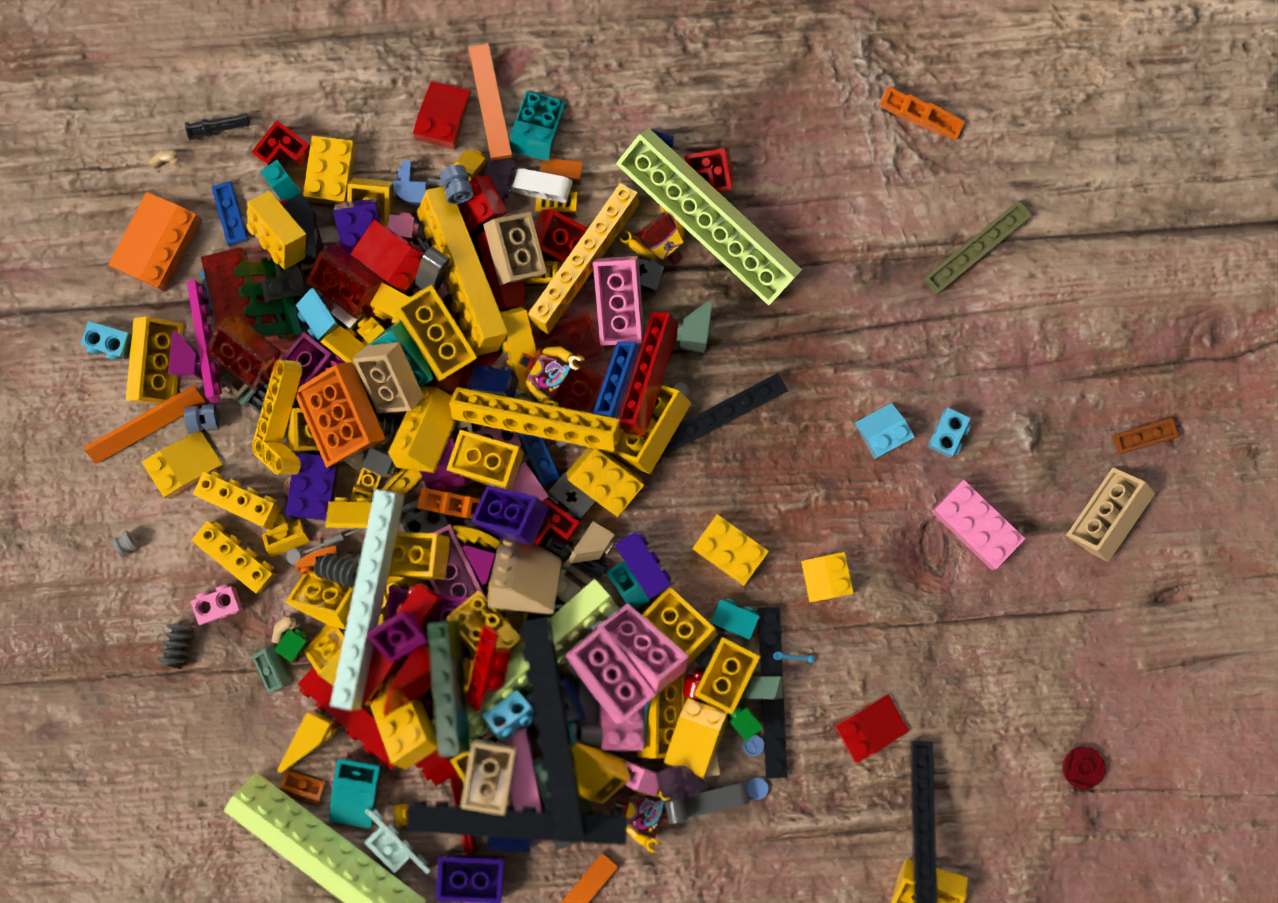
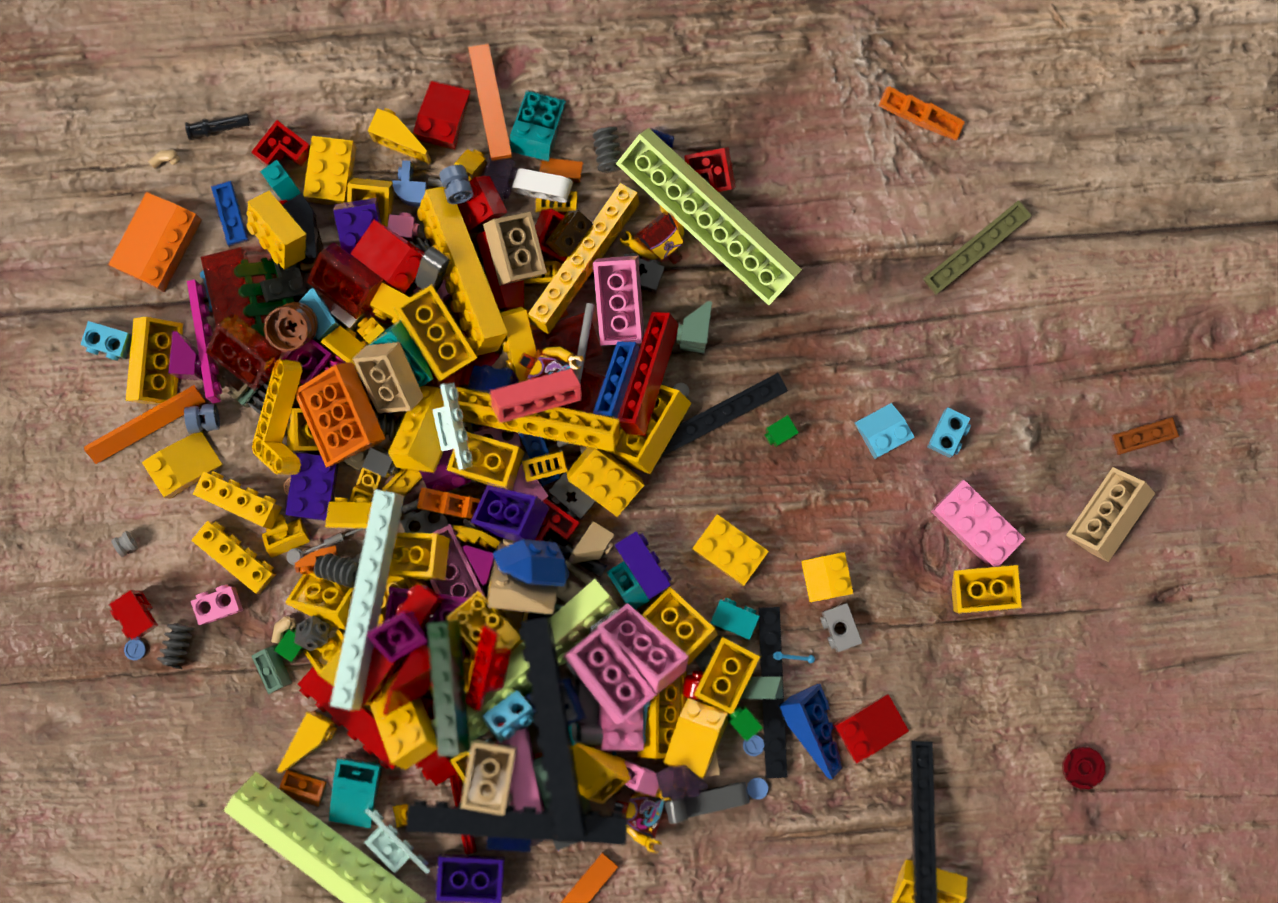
none -> red brick [109,590,159,640]
none -> medium blue piece [124,639,146,660]
none -> dark orange wheel [264,302,318,351]
none -> dark grey brick [294,616,330,651]
none -> yellow slope [368,108,432,165]
none -> light aqua bracket [433,383,472,469]
none -> coral brick [490,368,581,423]
none -> blue wedge [493,539,570,587]
none -> yellow slope [521,450,568,482]
none -> dark brown brick [544,210,593,257]
none -> light grey bar [574,303,595,383]
none -> dark grey piece [592,127,622,173]
none -> green brick [764,415,799,448]
none -> blue wedge [780,684,842,779]
none -> light grey brick [820,603,862,652]
none -> yellow slope [952,565,1022,613]

